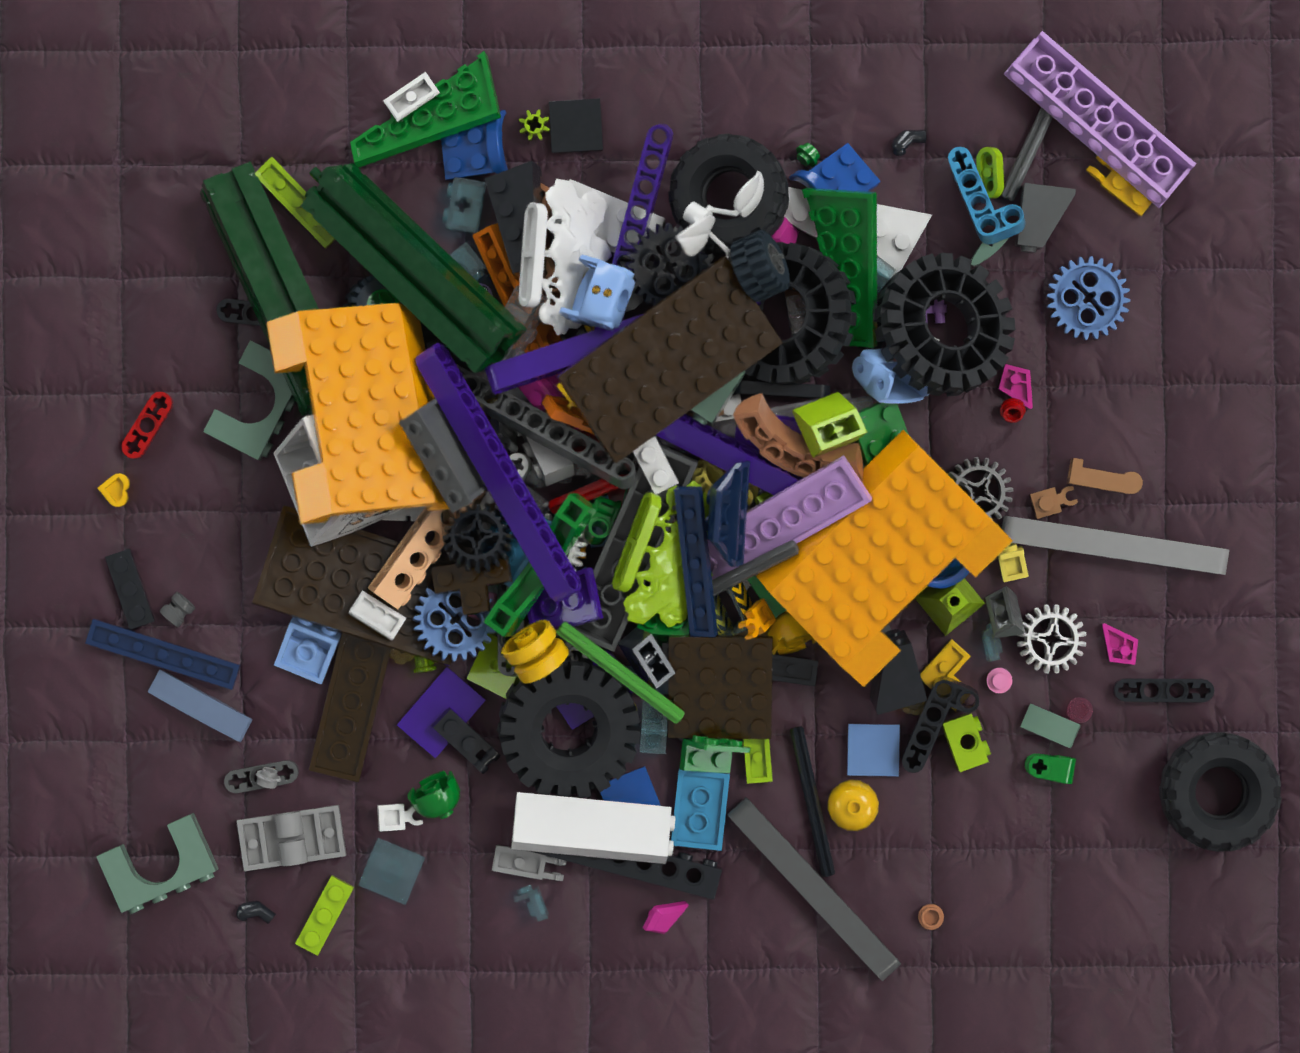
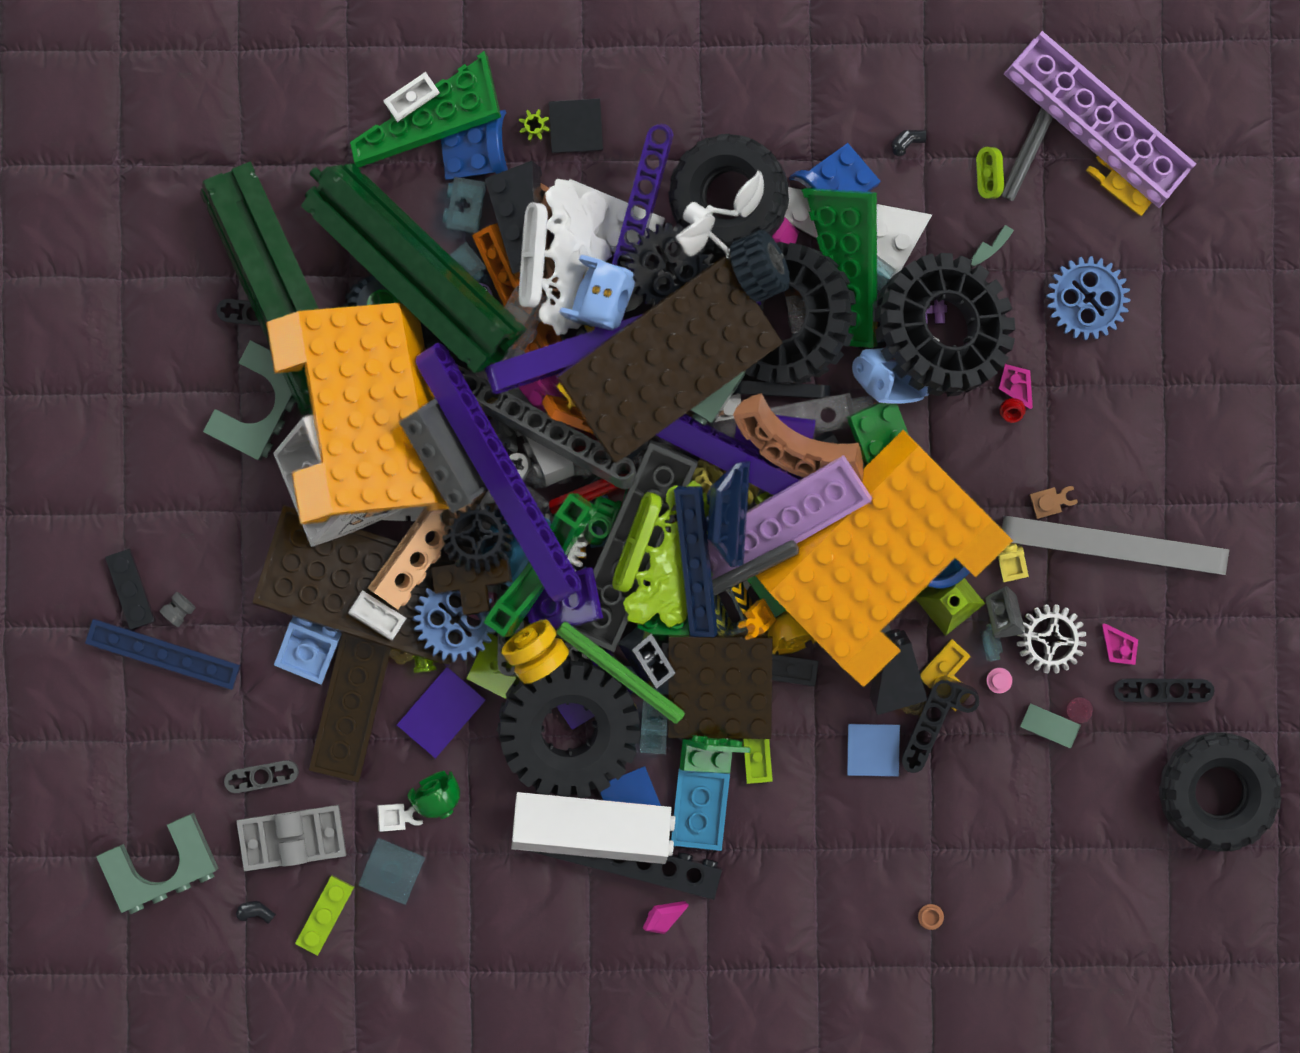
yellow tile [98,473,130,507] -> none
red beam [122,392,173,459] -> none
sand blue slope [148,669,253,742] -> none
lime plate [255,157,336,248] -> none
light grey plate [256,767,281,789] -> none
black plate [432,707,501,774] -> none
light grey hinge [492,845,567,881] -> none
clear light blue bracket [513,885,549,922] -> none
white plate [633,436,679,494] -> none
dark grey beam [727,797,901,981] -> none
black axle [790,726,835,877] -> none
lime slope [792,392,867,458] -> none
green plate [796,143,820,167] -> none
yellow cylinder [828,780,879,831] -> none
lime brick [942,713,991,772] -> none
dark azure beam [948,147,1025,244] -> none
light grey gear [948,457,1013,520] -> none
dark grey slope [1015,183,1076,253] -> none
green piece [1024,753,1076,784] -> none
medium nougat leg [1066,458,1143,494] -> none

